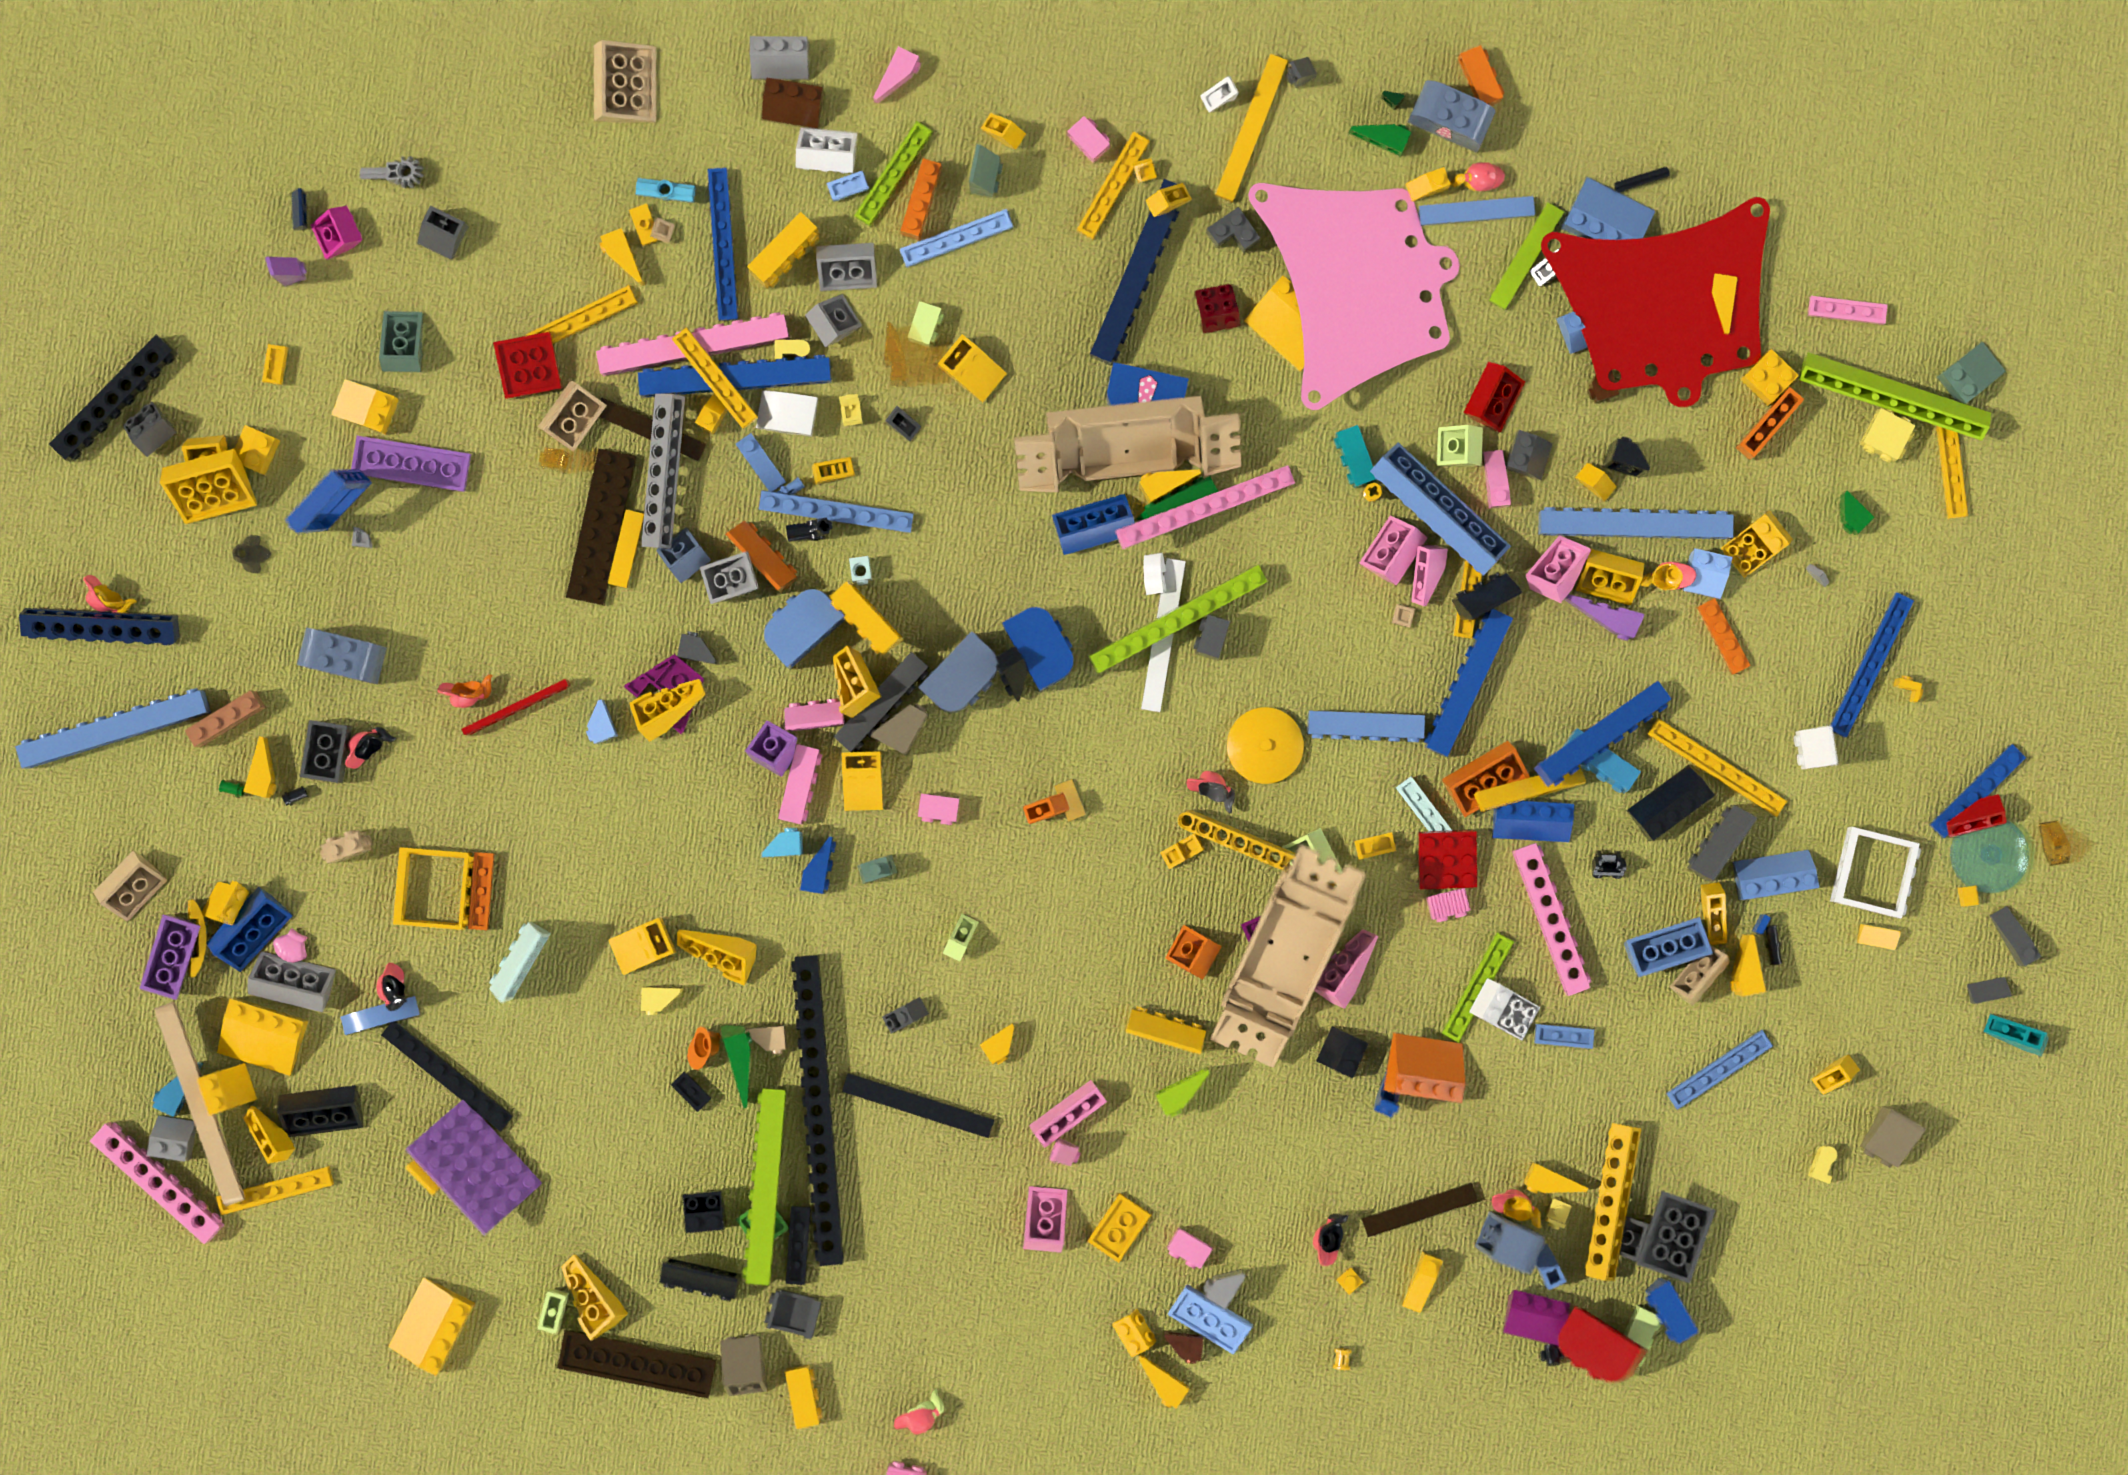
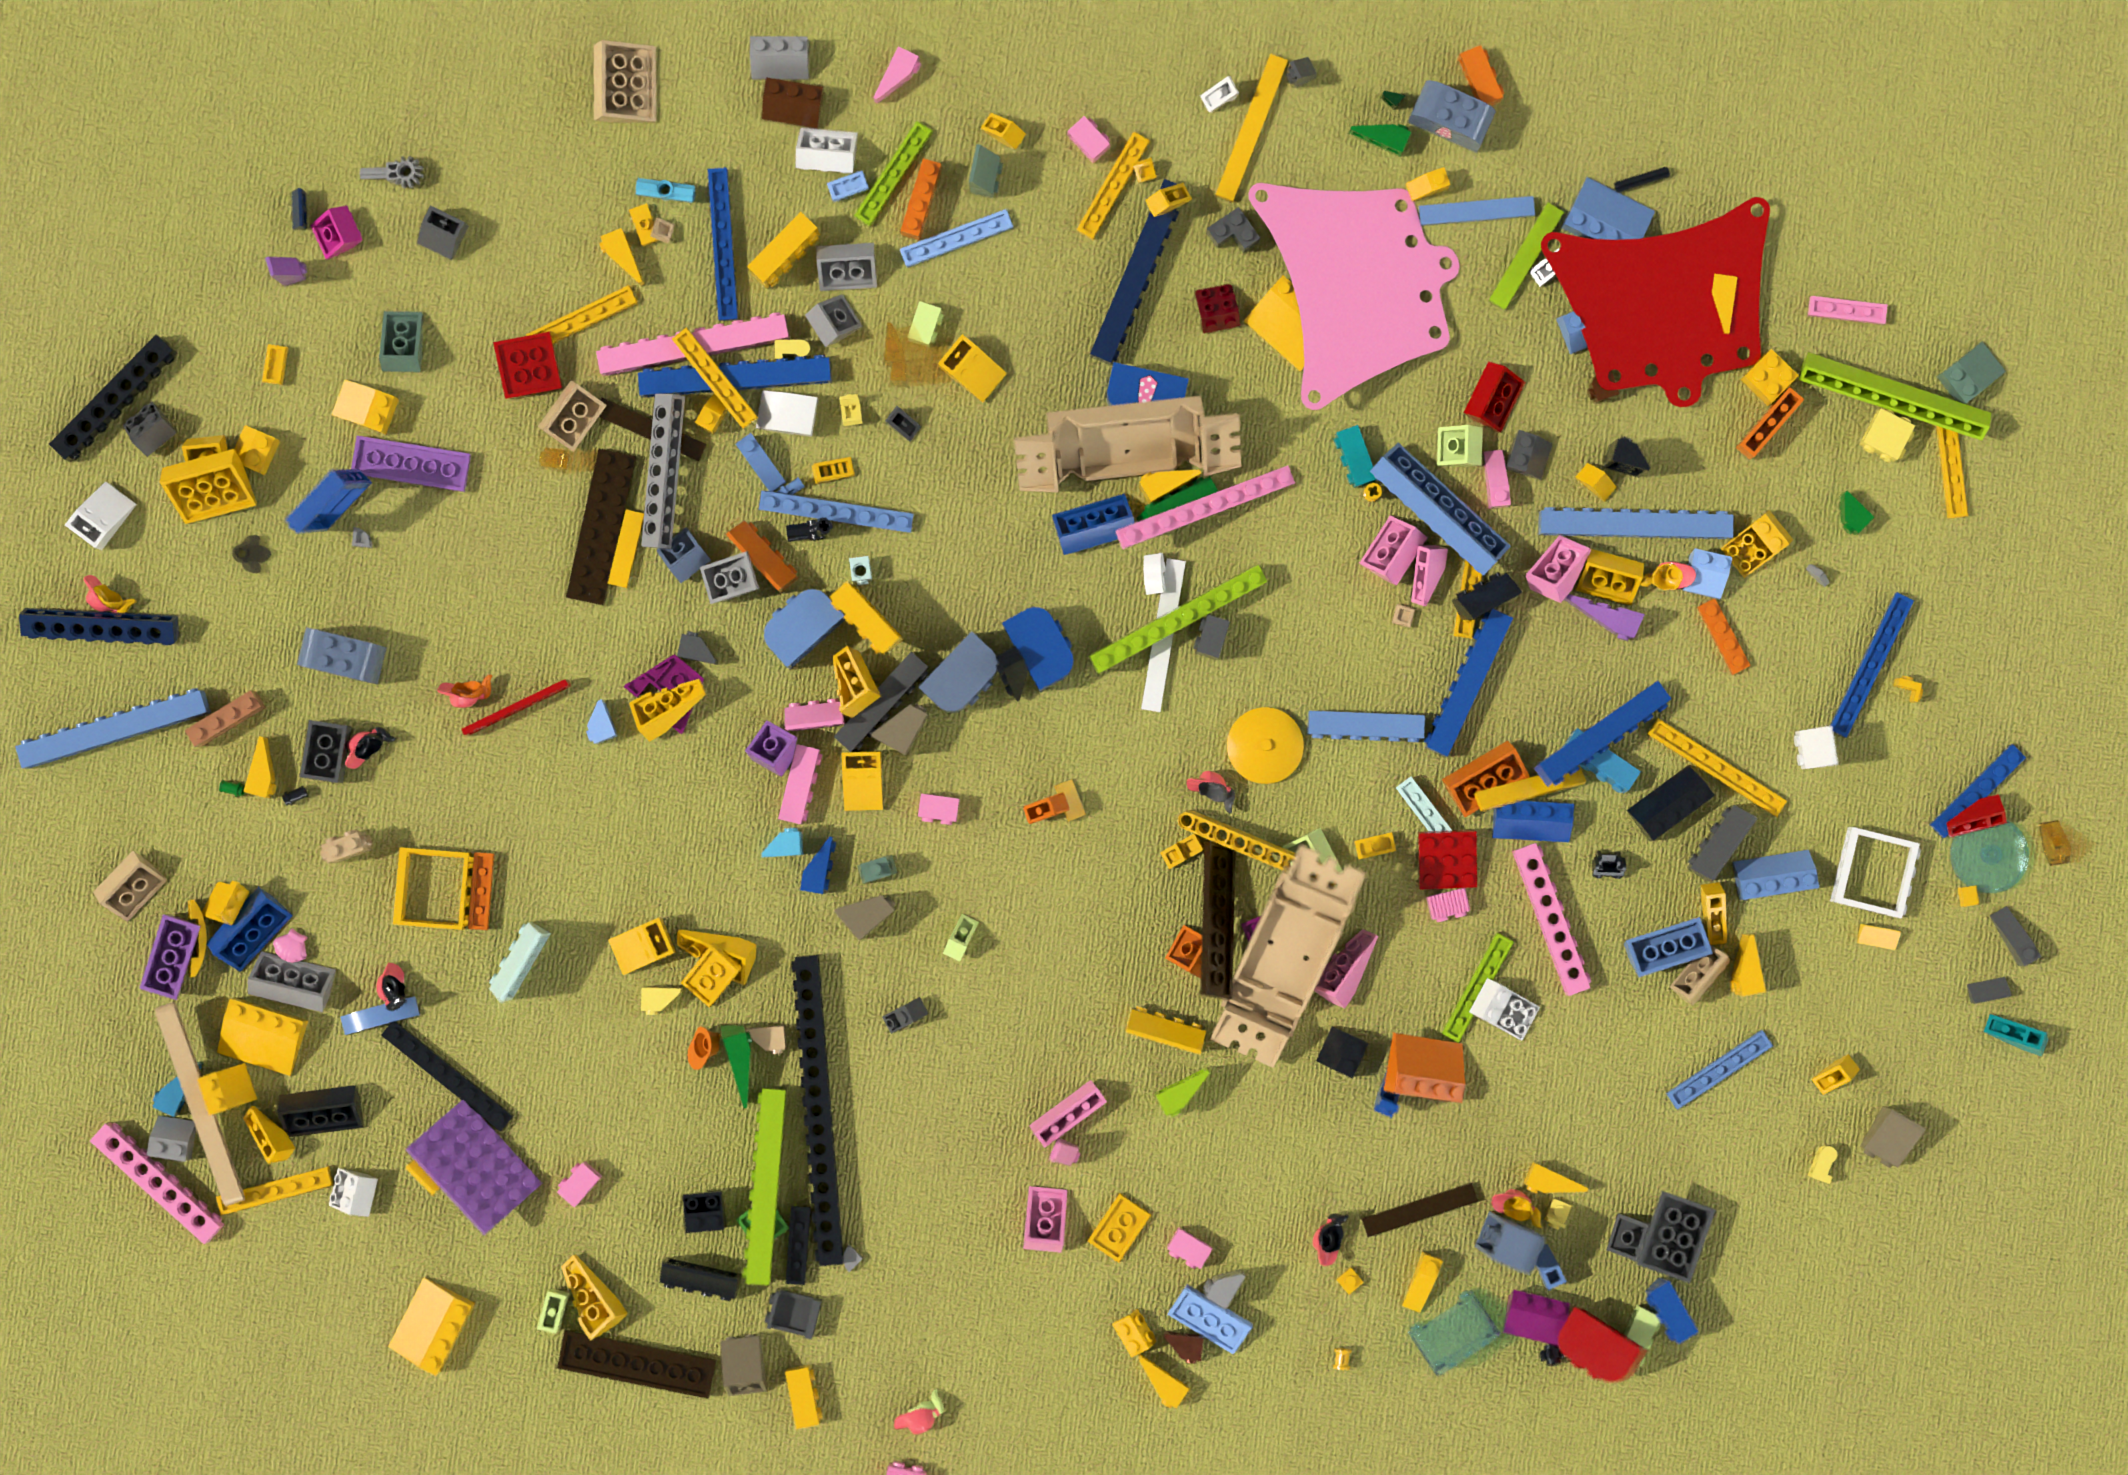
black plate [671,1071,712,1112] -> none
black tile [842,1073,995,1138] -> none
yellow slope [980,1023,1014,1065] -> none
coral hair [1450,162,1505,191] -> none
medium blue plate [1534,1024,1594,1049] -> none
yellow brick [1585,1123,1642,1281] -> none
blue tile [1752,914,1771,935] -> none
black pin [1766,925,1782,965] -> none
none -> white slope [65,481,137,550]
none -> white slope [329,1168,378,1217]
none -> bright pink brick [557,1161,602,1207]
none -> yellow tile [681,943,743,1008]
none -> dark tan slope [834,895,896,940]
none -> light grey tile [843,1244,863,1272]
none -> dark brown plate [1200,841,1236,1000]
none -> clear light blue windscreen [1407,1290,1501,1376]

